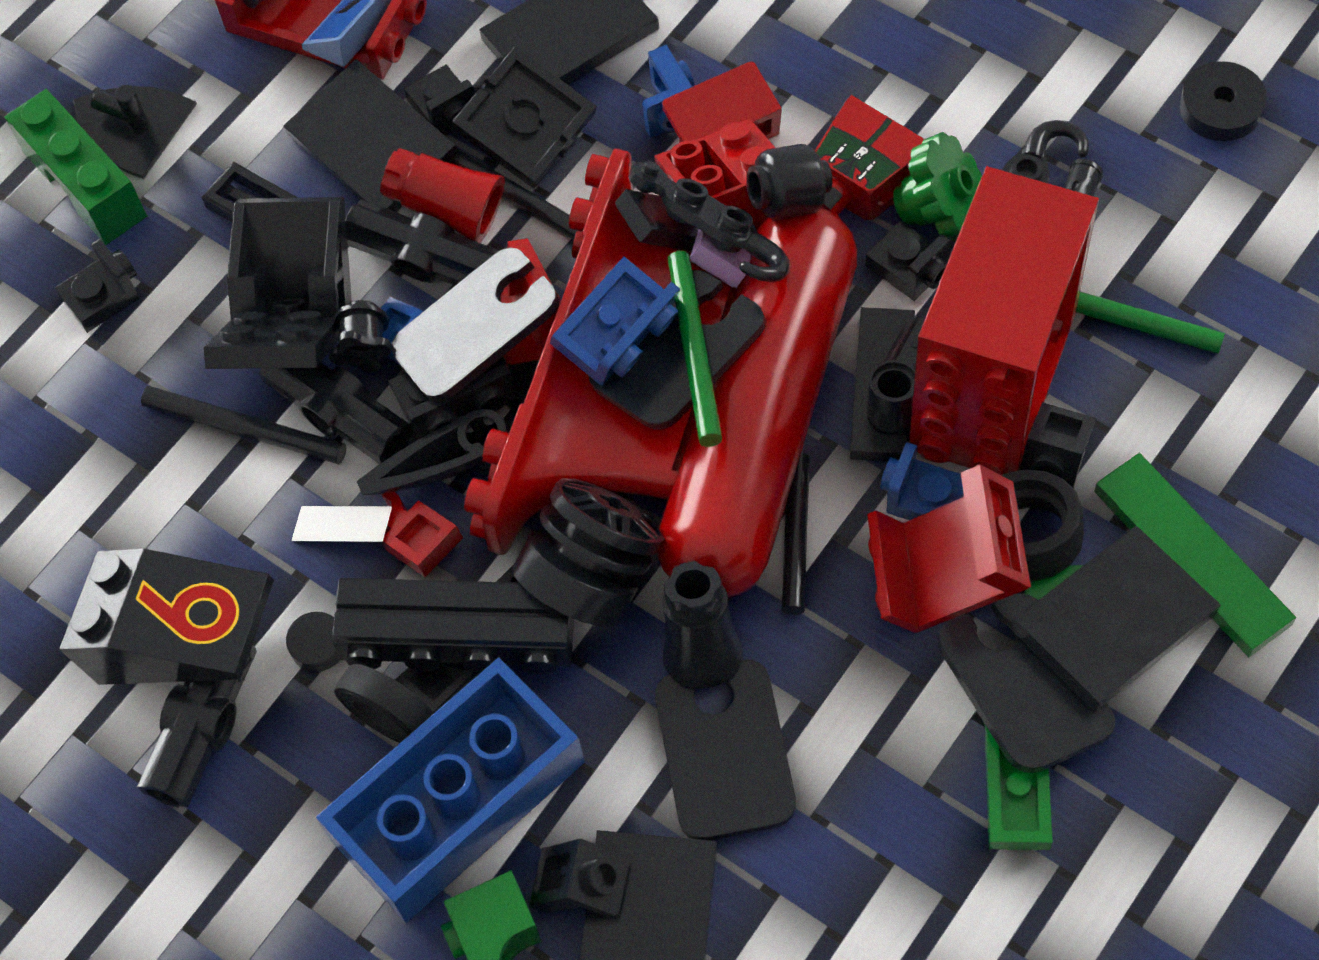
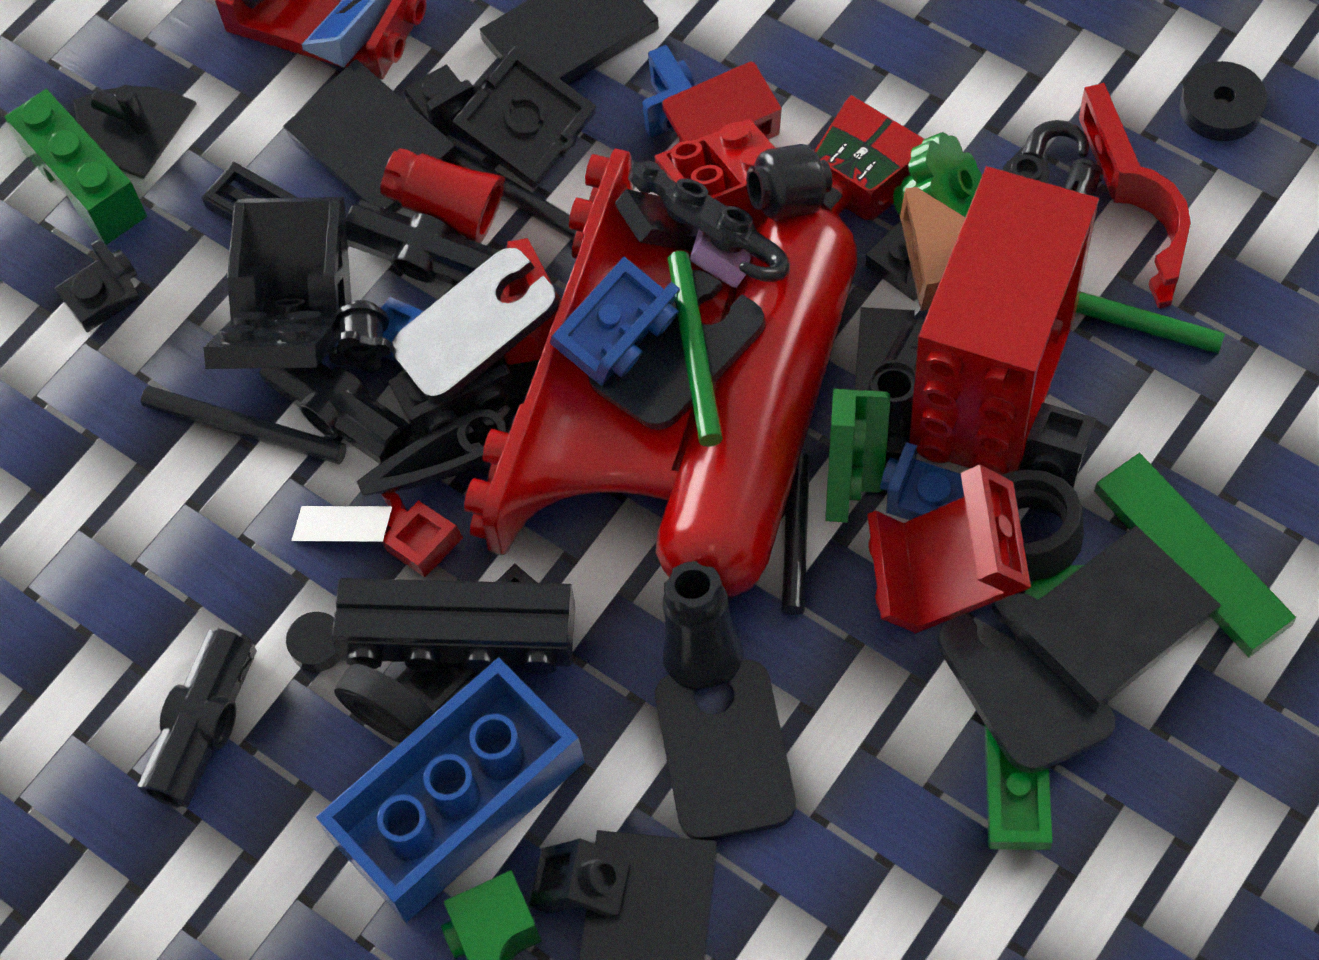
black slope [59,548,274,685] -> none
black wheel [513,478,665,627] -> none
none -> green bracket [825,388,890,523]
none -> nougat slope [900,187,965,311]
none -> red piece [1079,83,1191,309]

